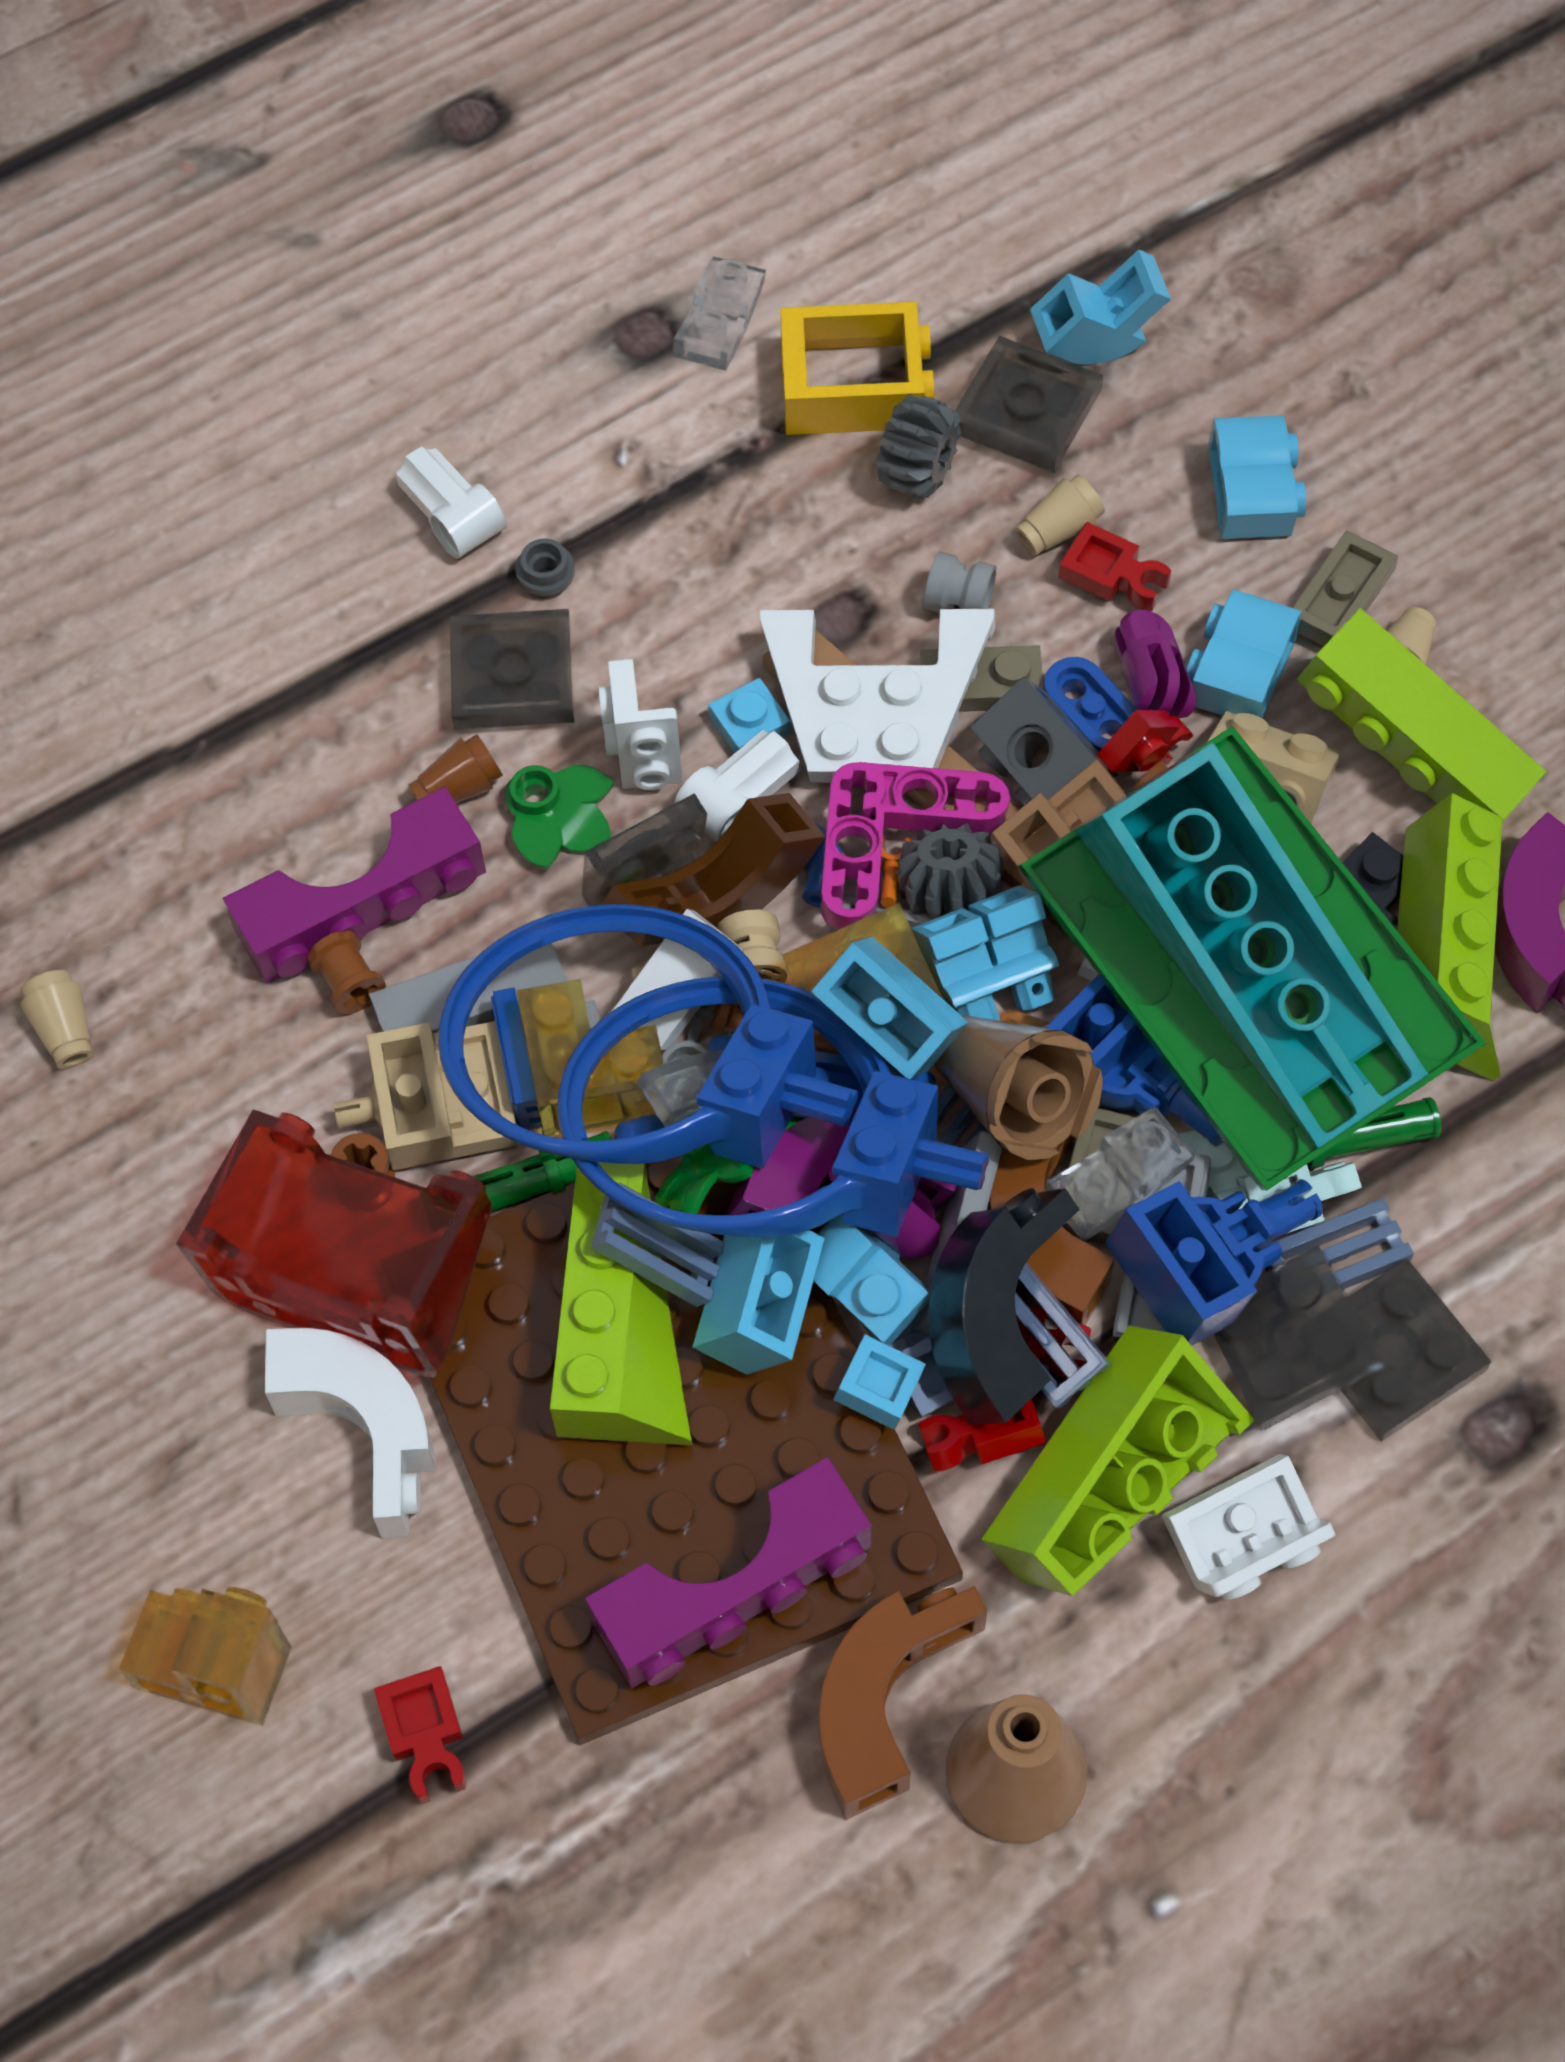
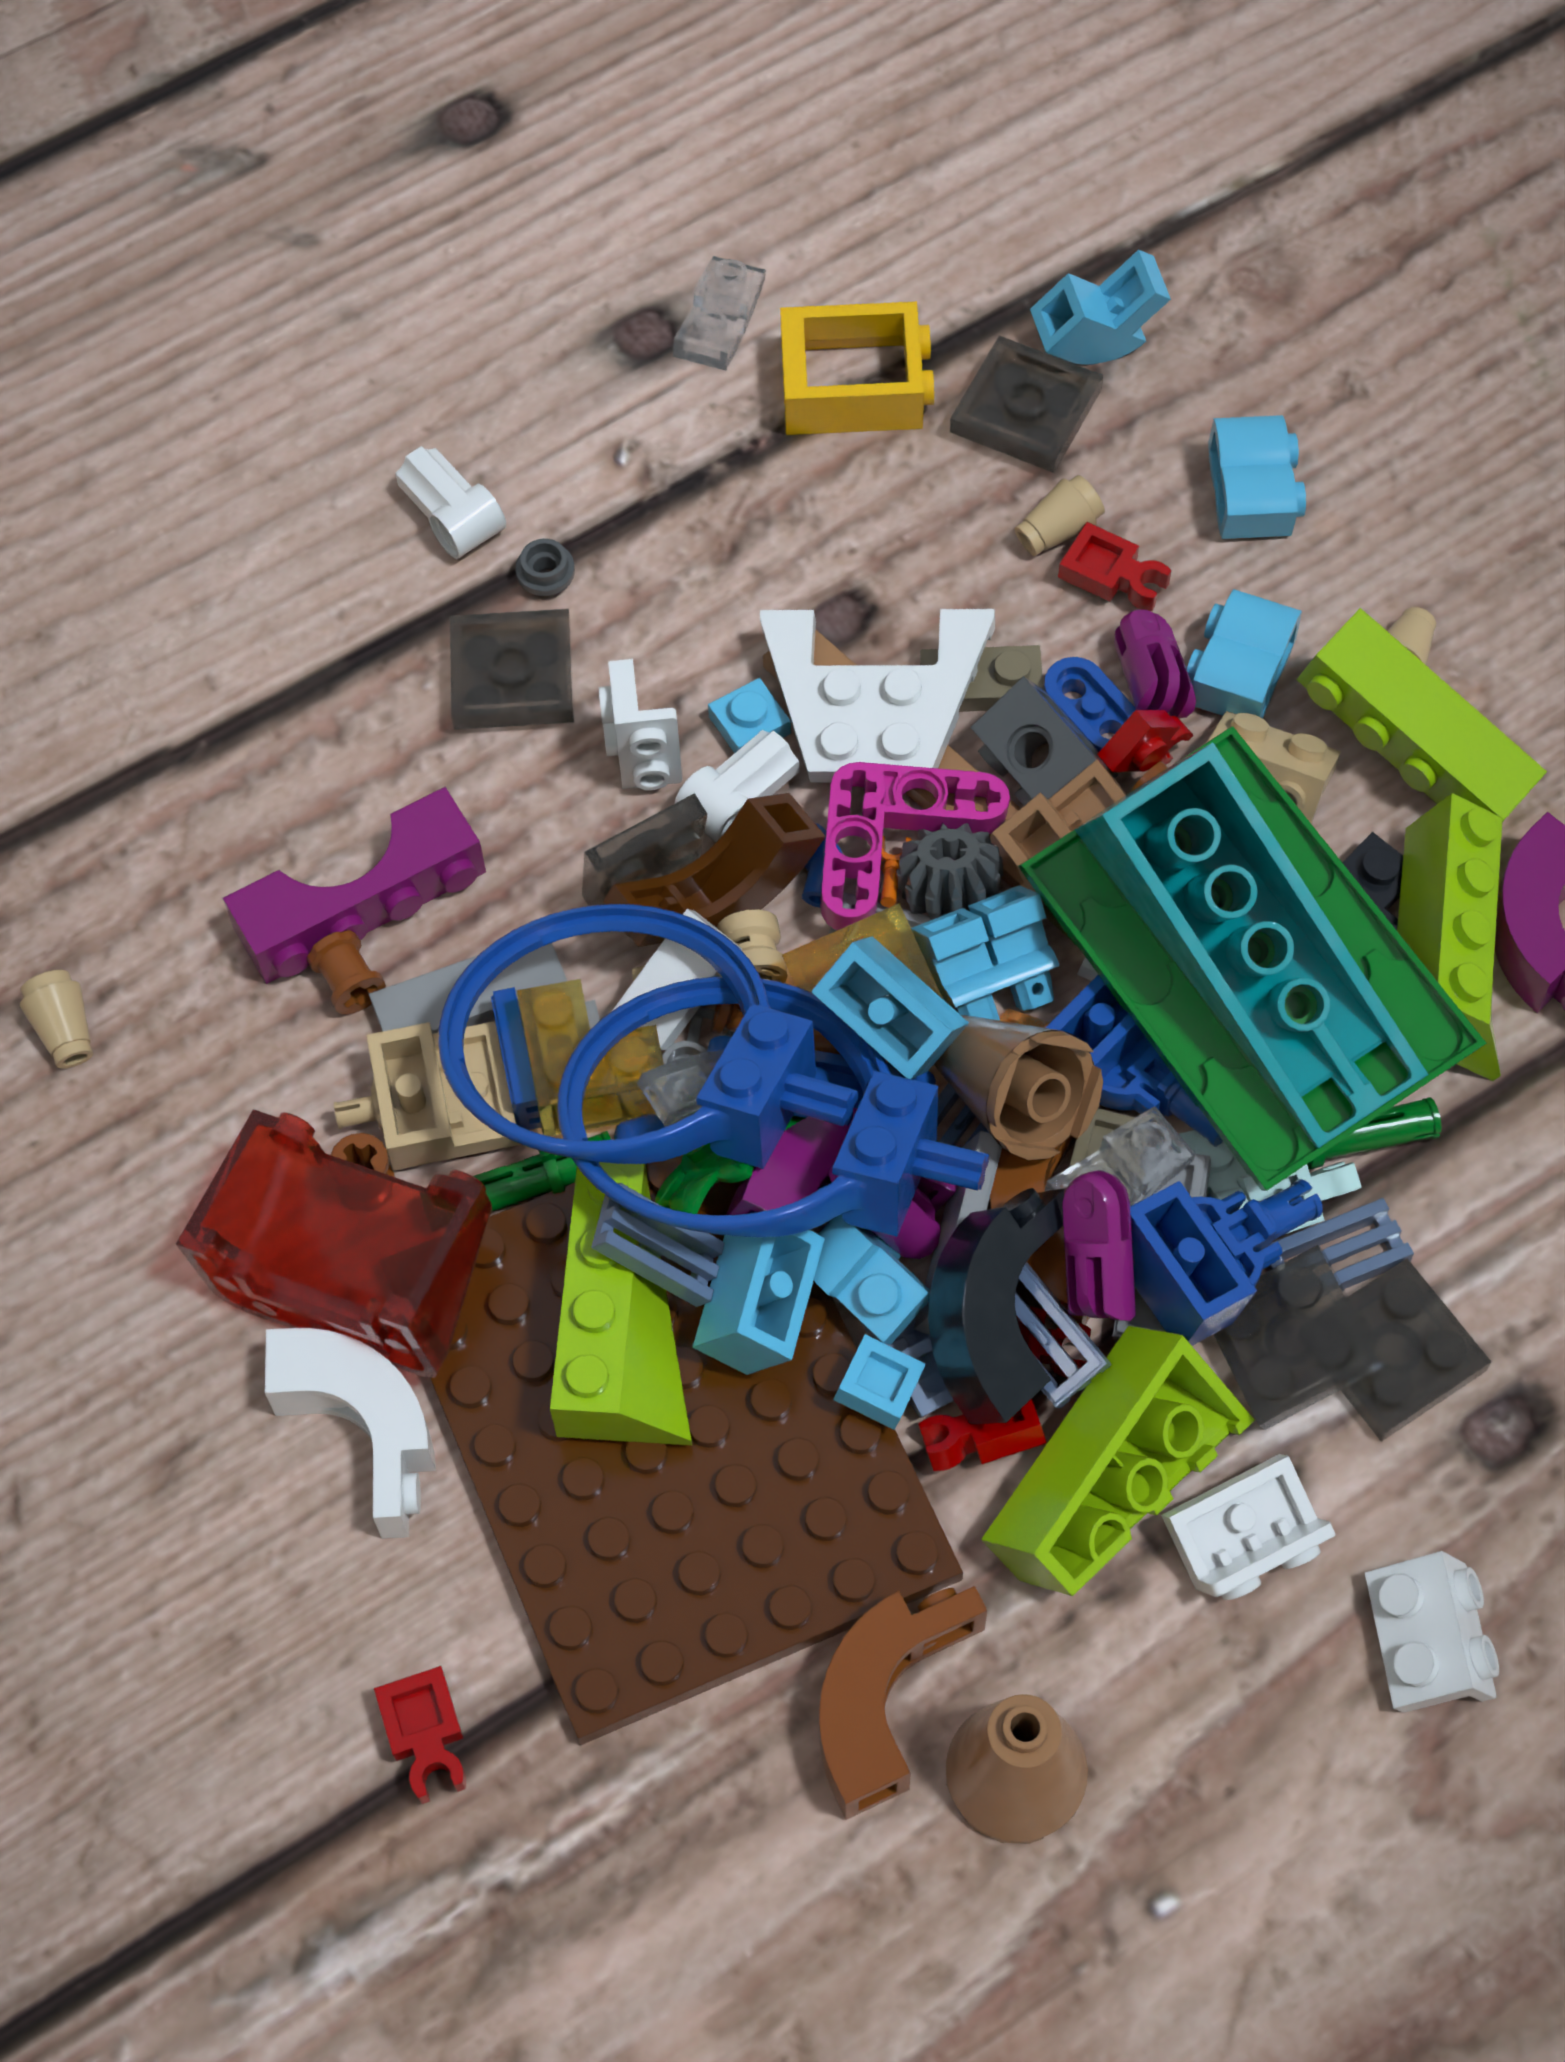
clear yellow brick [119,1587,292,1726] -> none
dark orange cone [408,734,503,803] -> none
green plate [505,765,613,870] -> none
magenta arch [585,1457,872,1689] -> none
dark grey gear [876,394,961,498] -> none
light grey wheel [923,551,997,613] -> none
dark tan plate [1293,530,1398,646] -> none
none -> magenta arm [1063,1170,1136,1321]
none -> white bracket [1365,1551,1499,1713]

